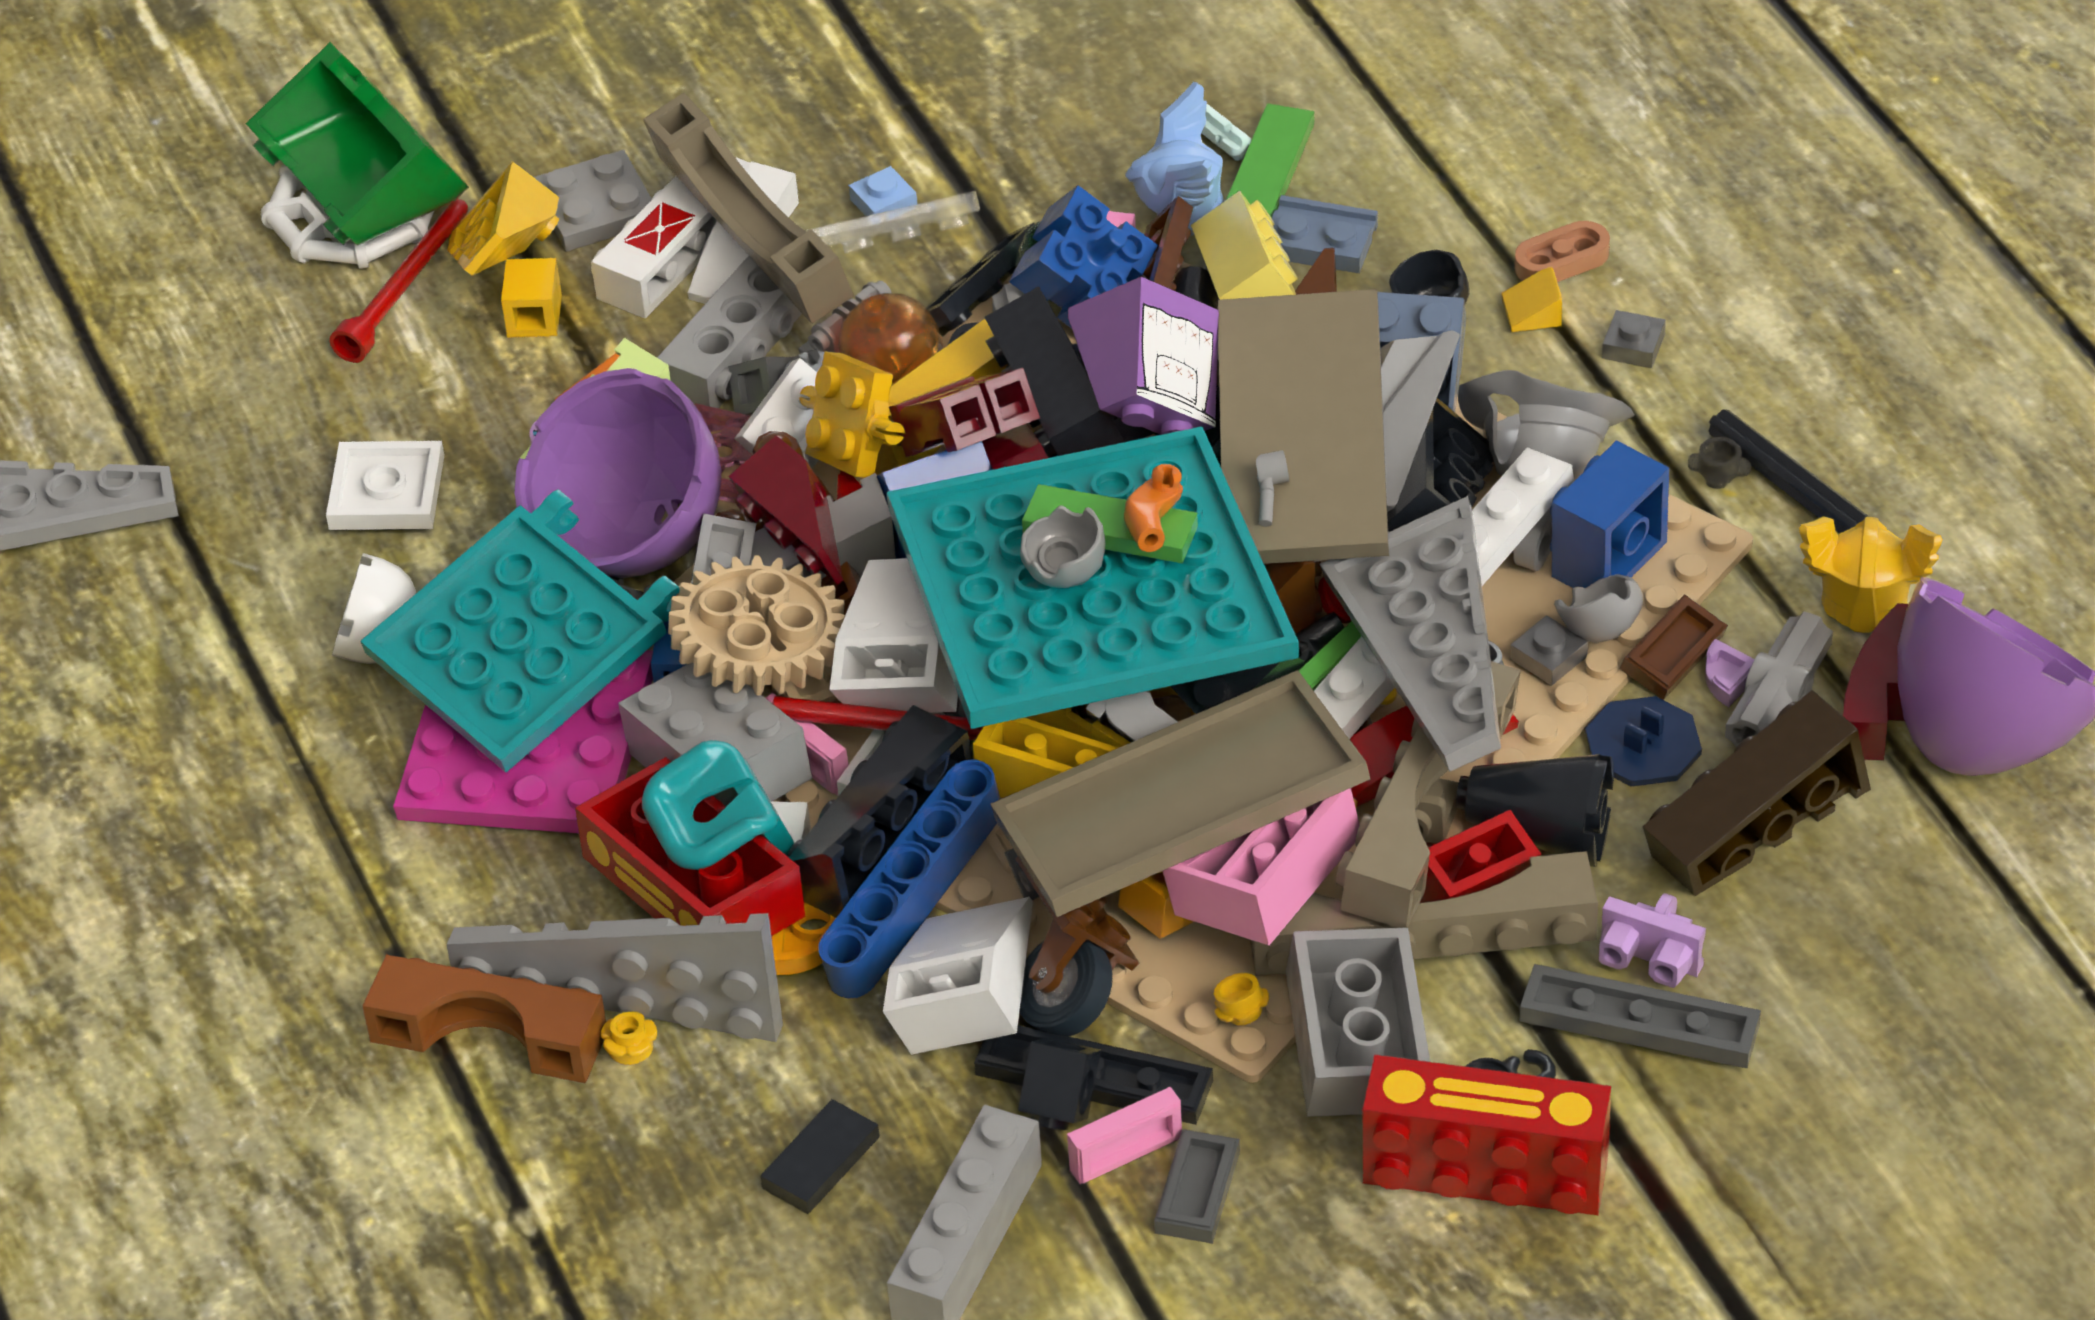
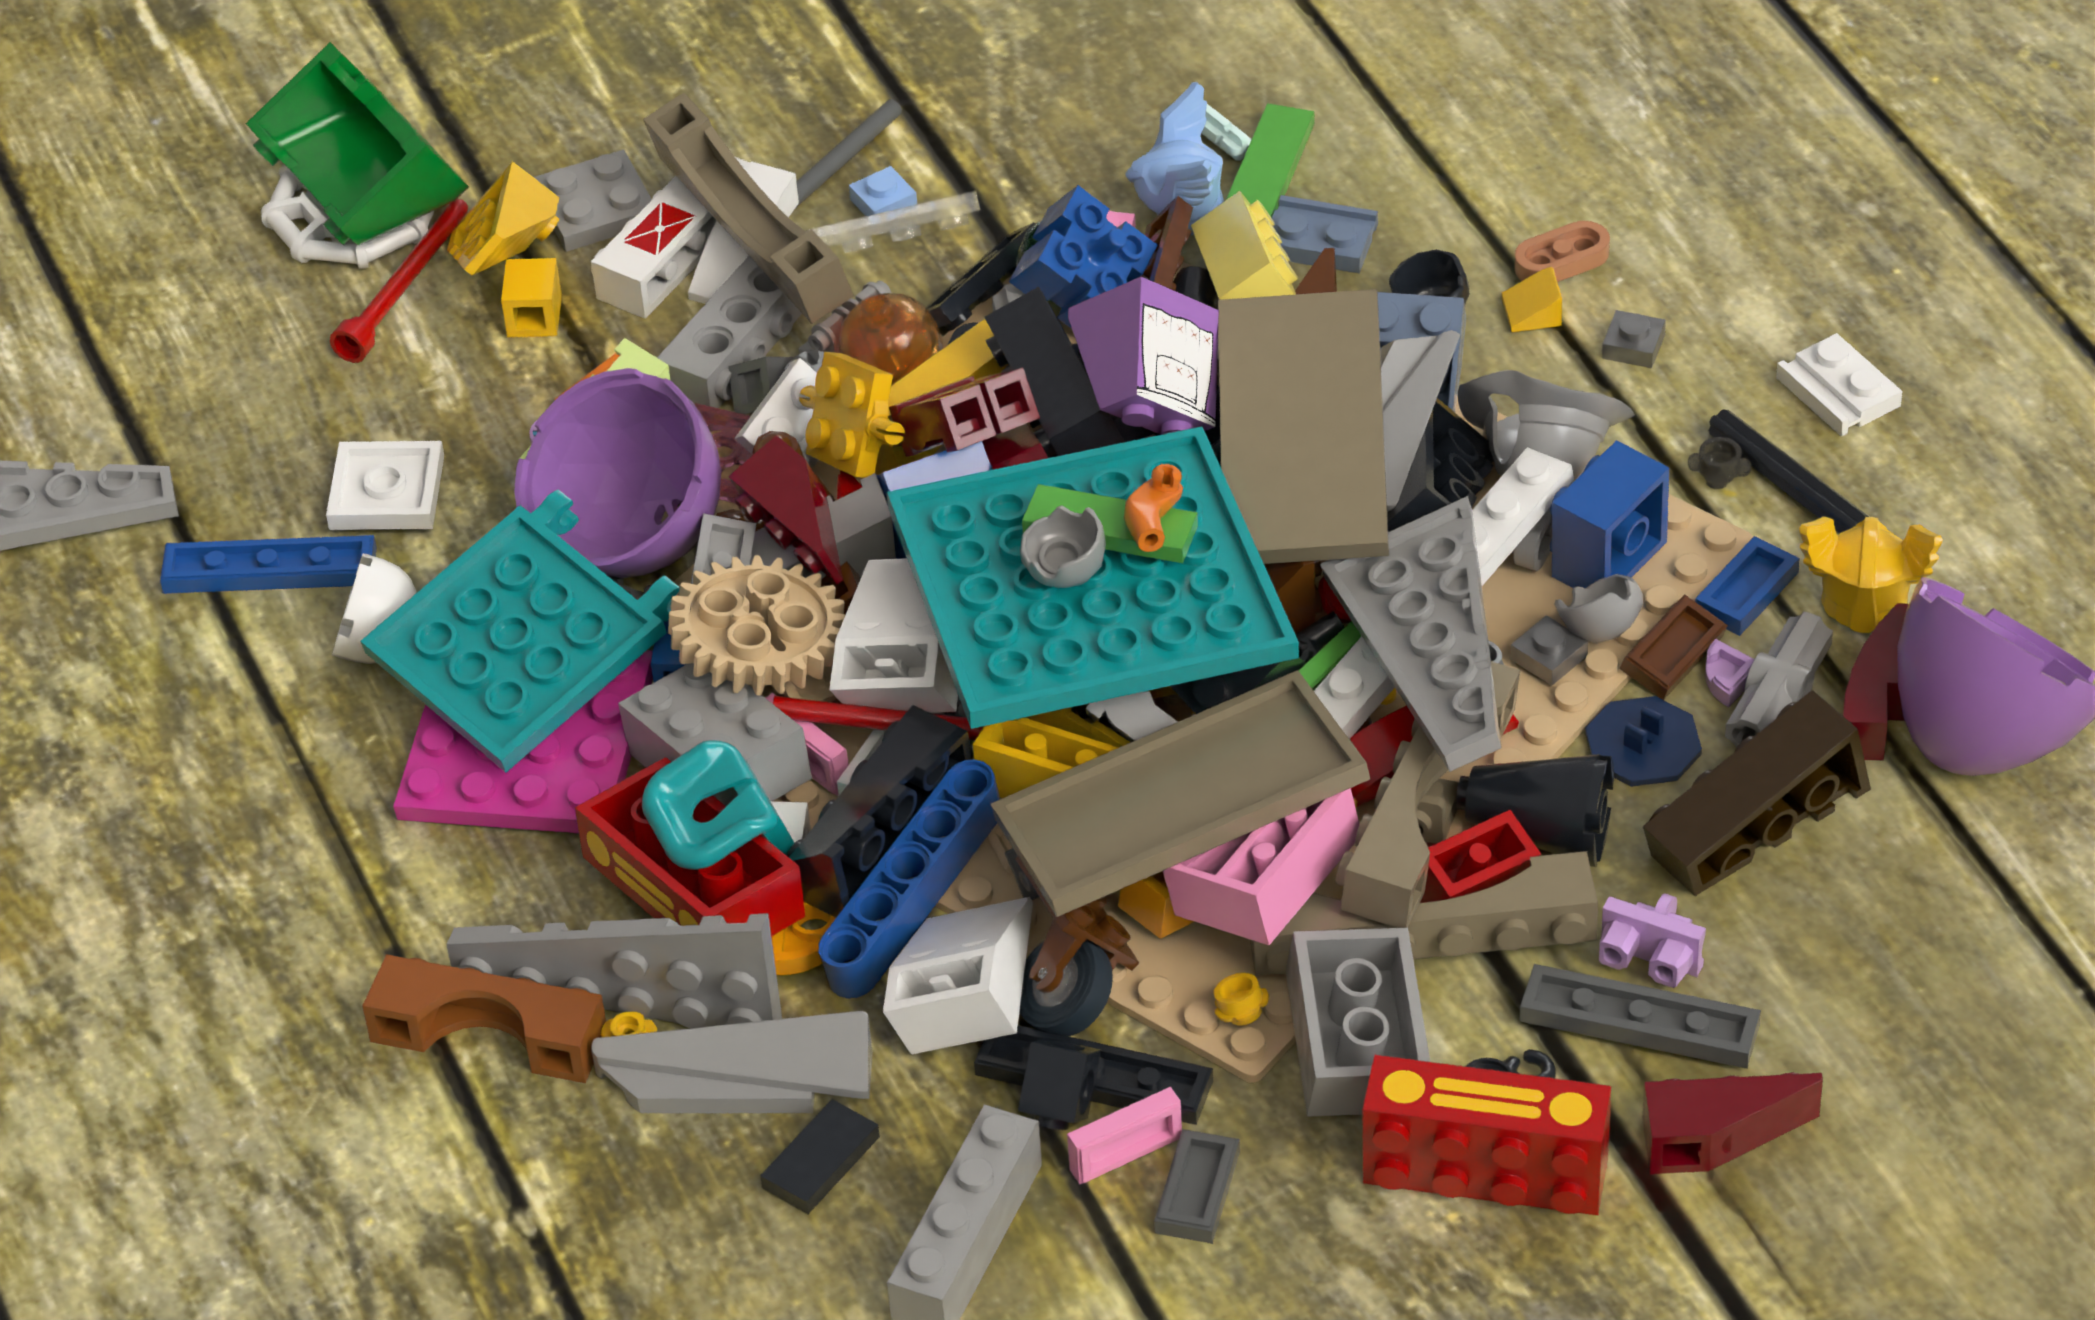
light grey hand [1256,450,1289,527] -> none
none -> blue tile [160,535,377,594]
none -> light grey wedge [592,1011,873,1113]
none -> dark grey bar [796,99,902,208]
none -> dark red slope [1642,1072,1823,1174]
none -> blue tile [1695,536,1800,636]
none -> white plate [1776,333,1902,437]

